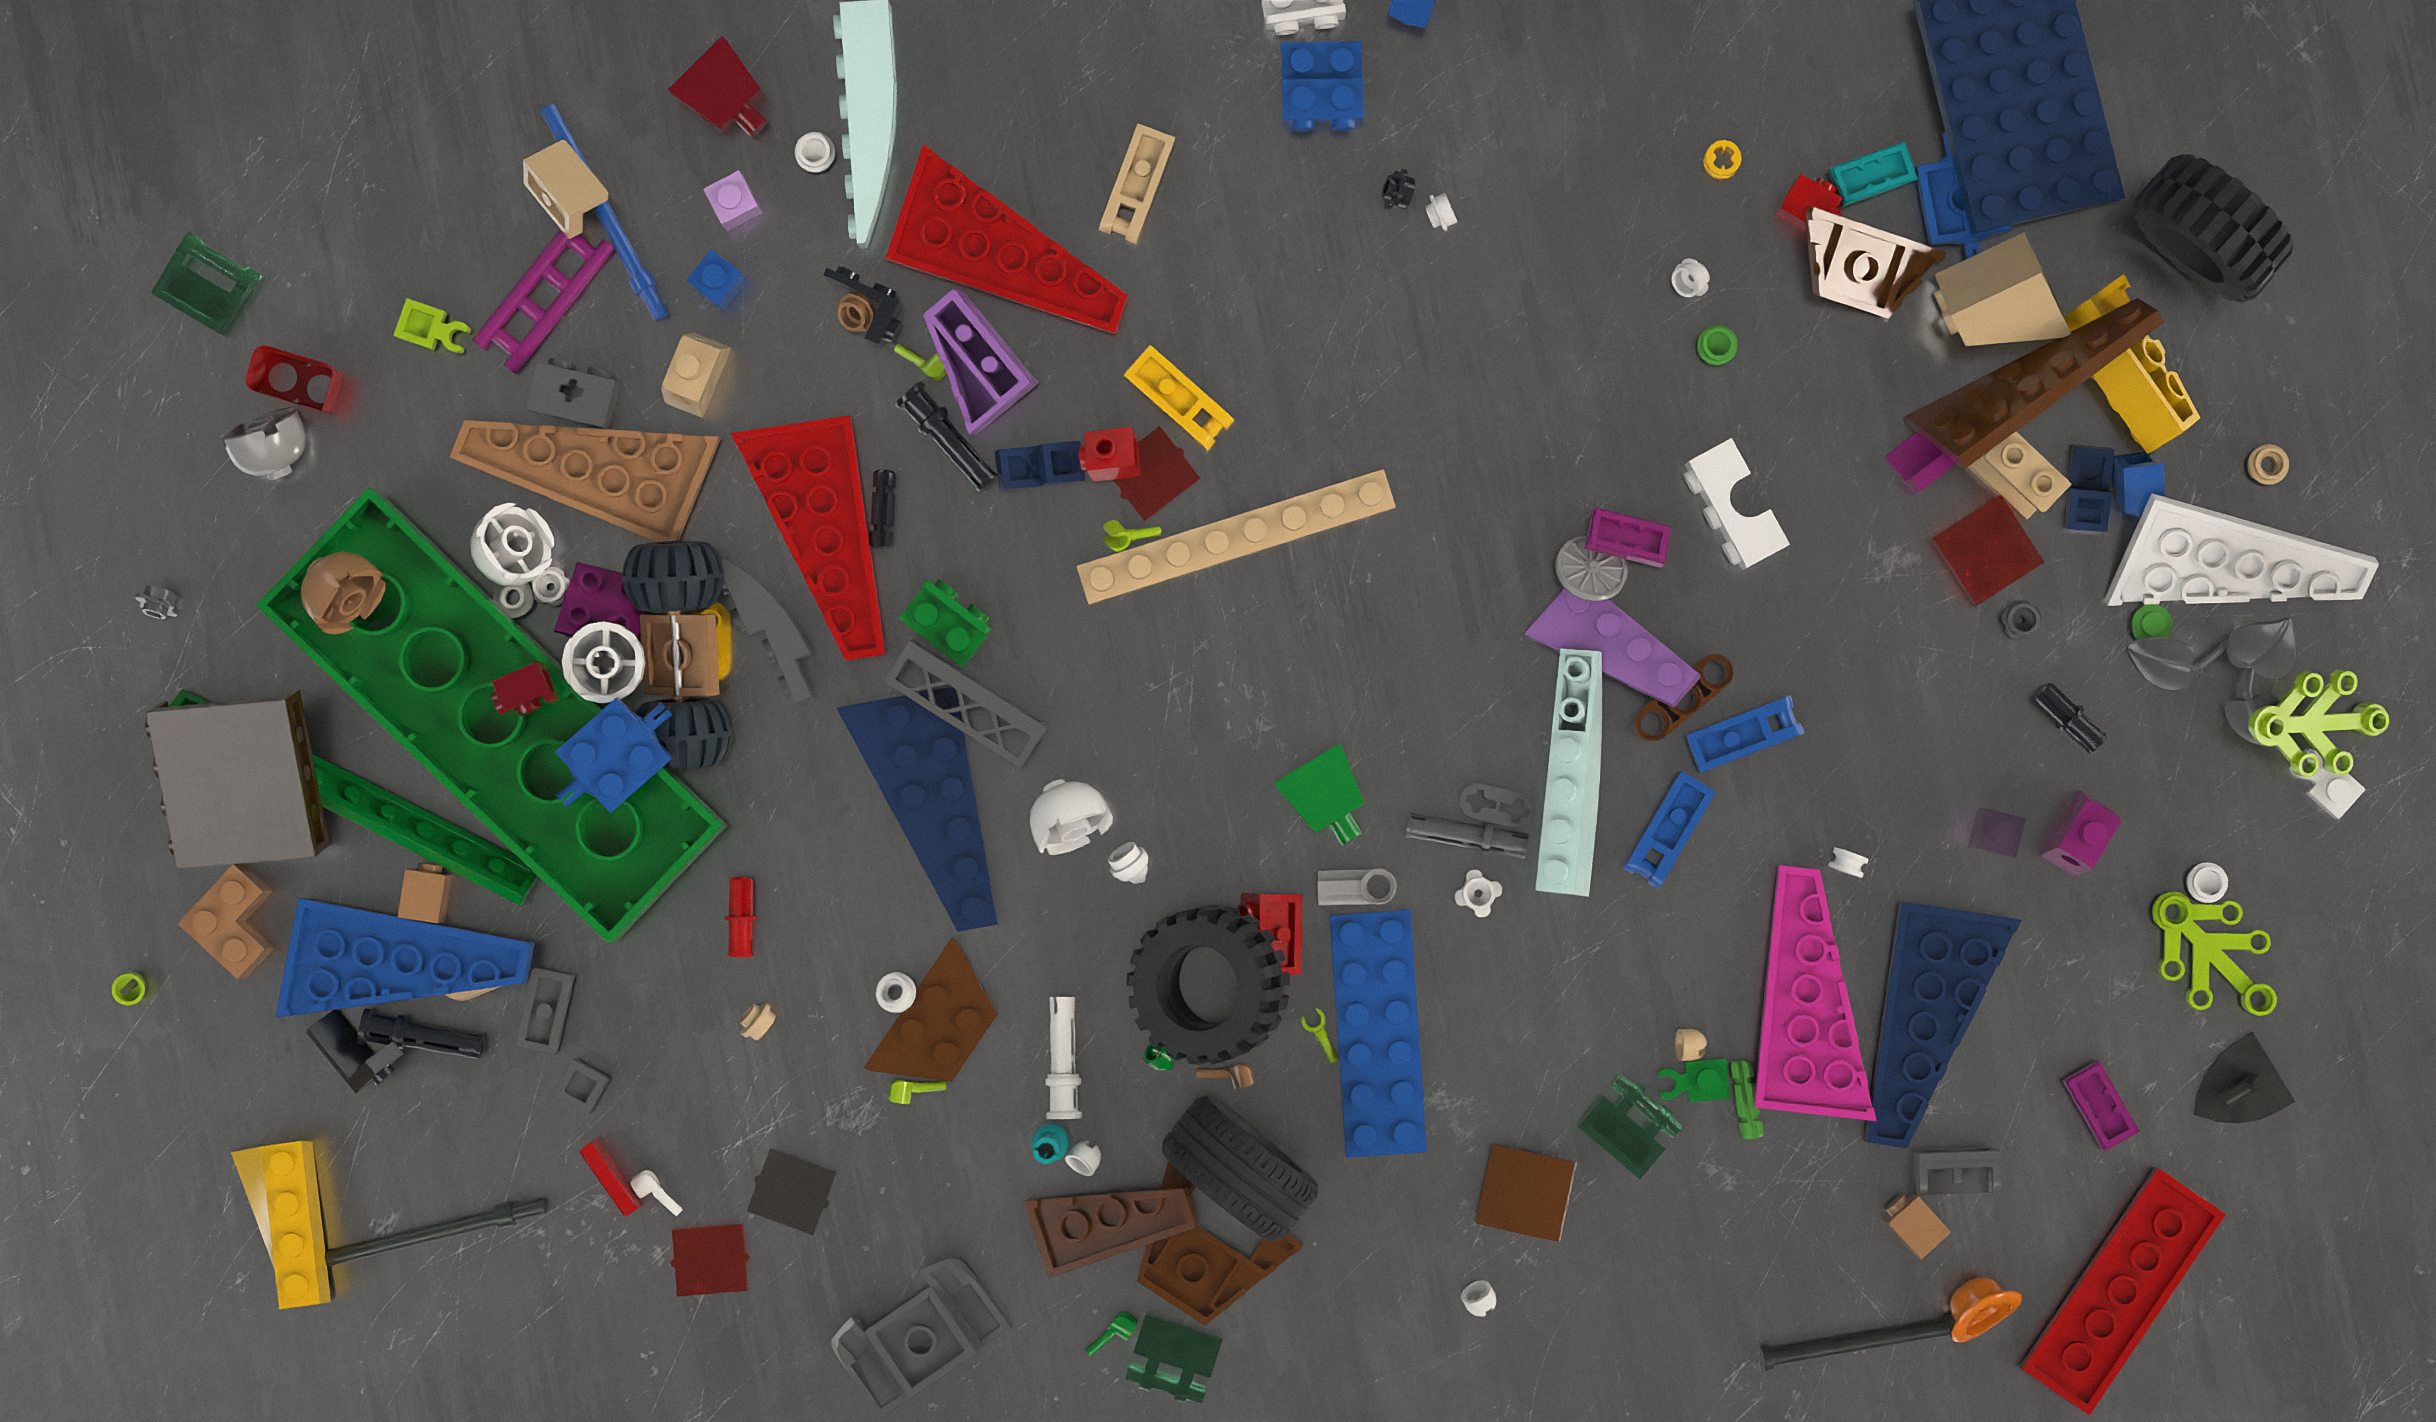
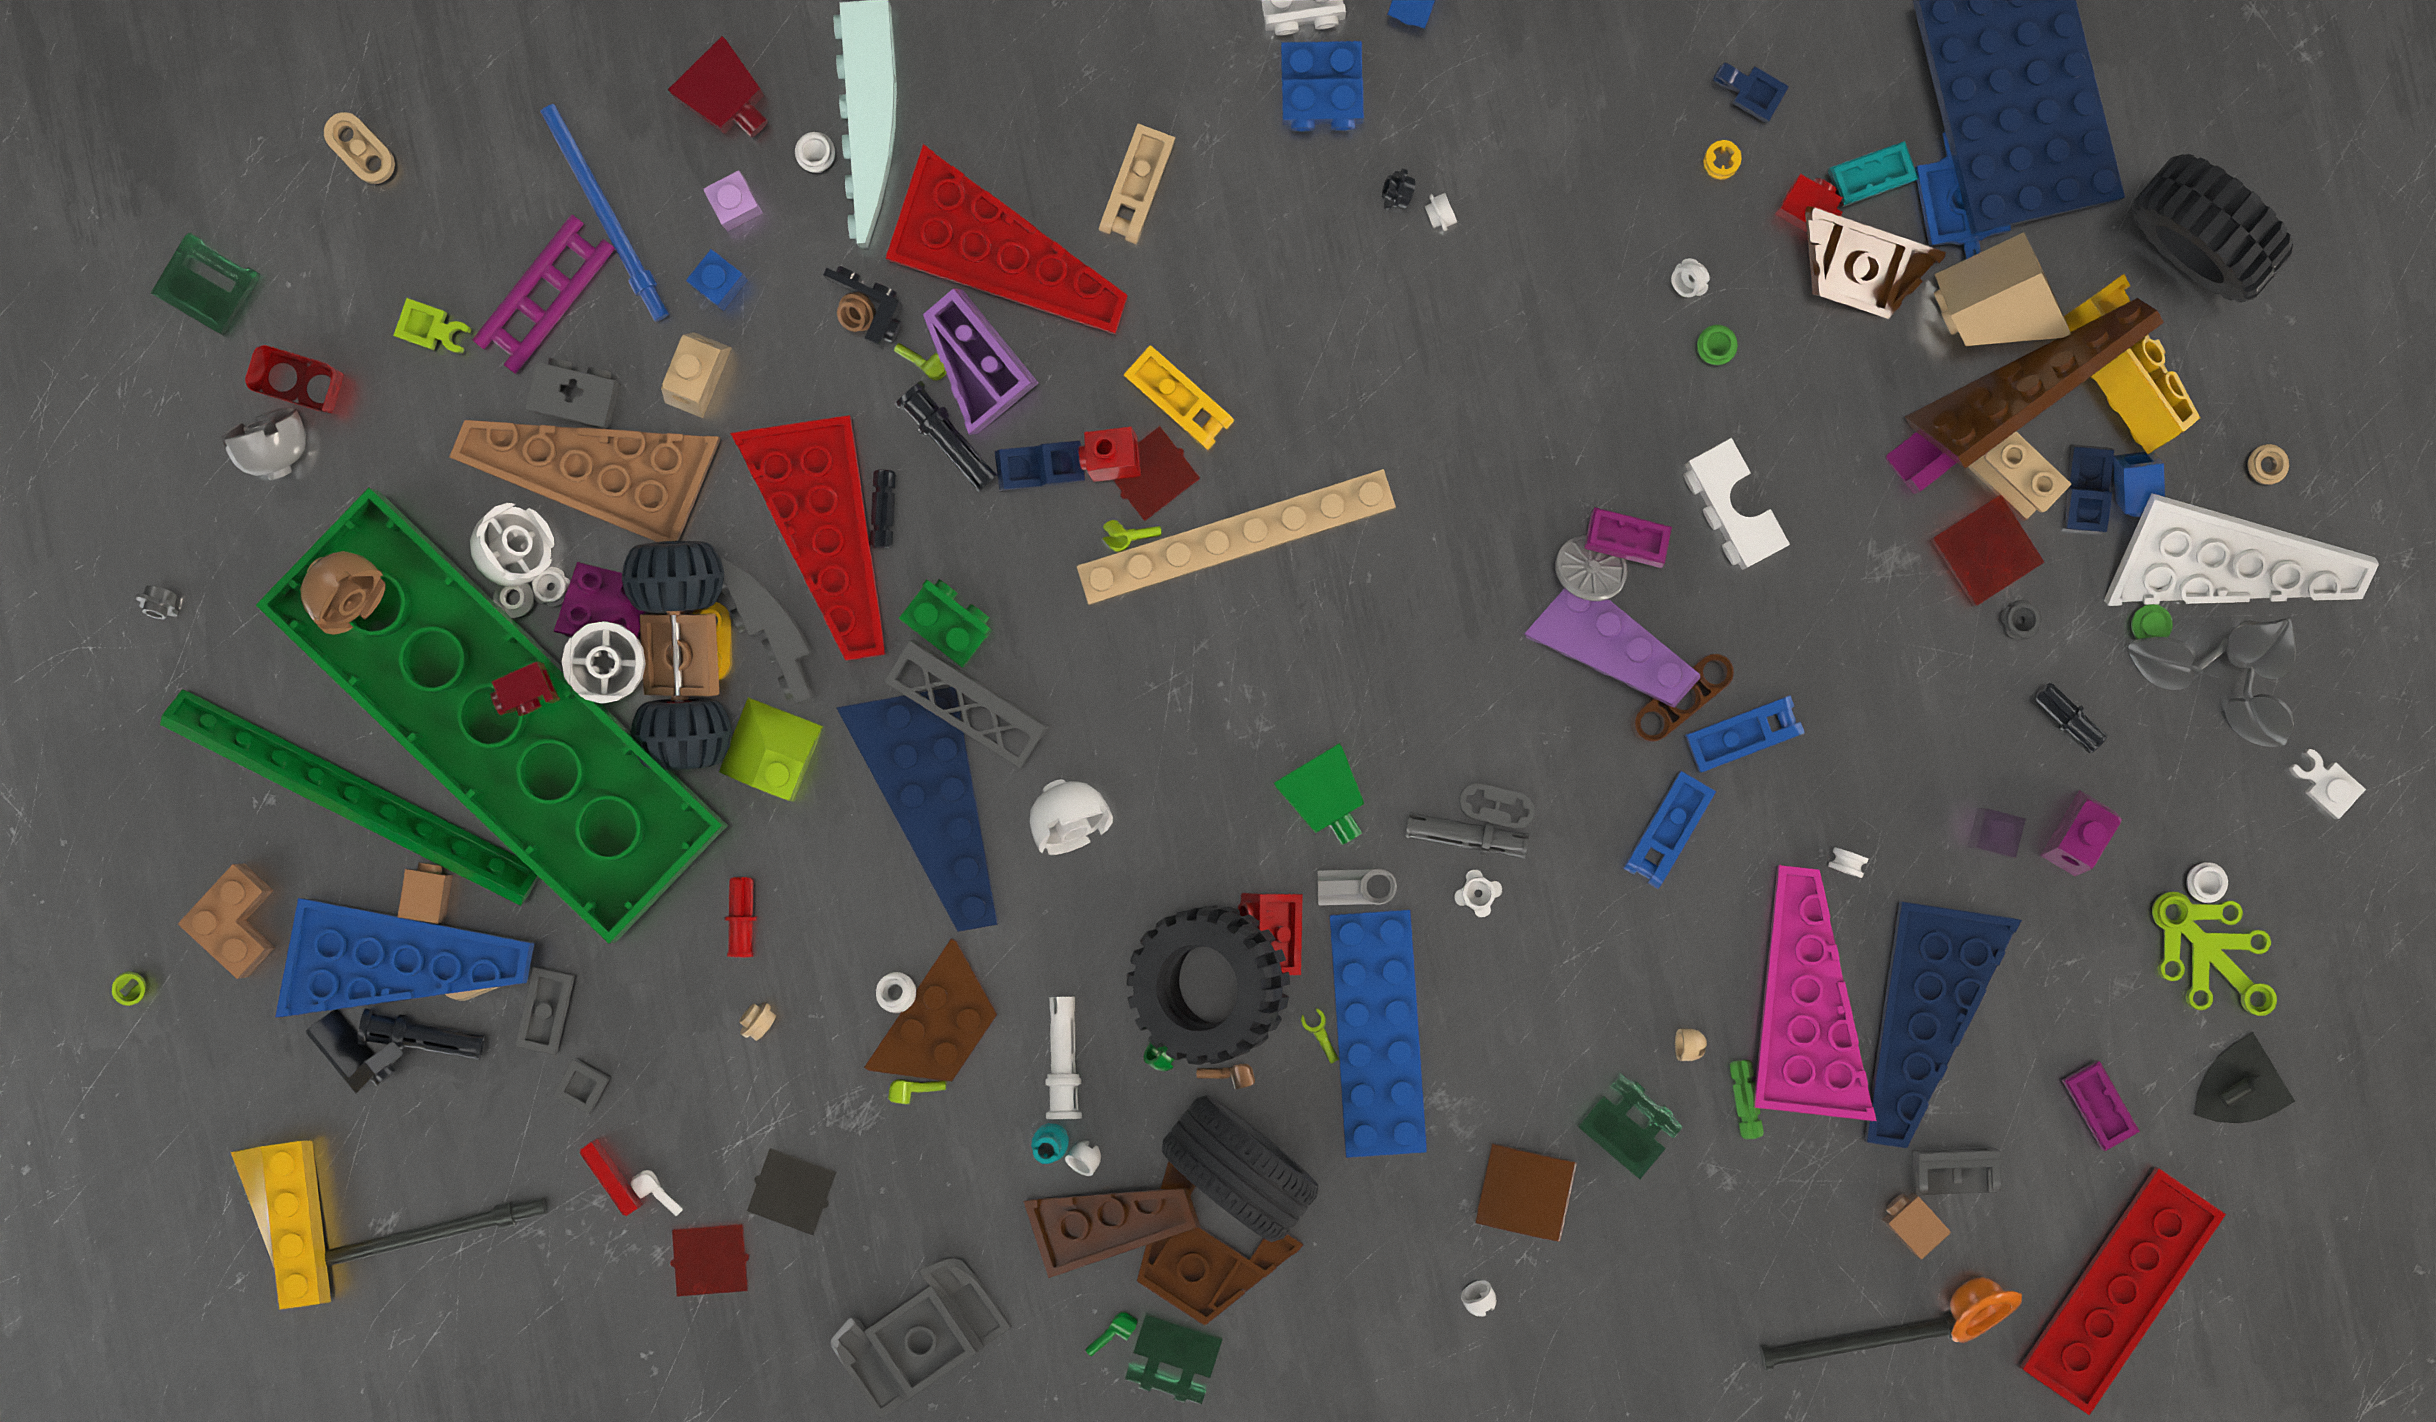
panel [145,689,329,868] -> none
tan panel [523,140,609,239] -> none
blue plate [555,697,673,813] -> none
white plate [1108,842,1149,884] -> none
light aqua slope [1536,648,1602,897] -> none
green plate [1657,1057,1730,1102] -> none
lime plant [2248,669,2389,778] -> none
none -> tan plate [324,112,395,184]
none -> lime slope [719,697,824,801]
none -> dark blue plate [1712,62,1789,123]

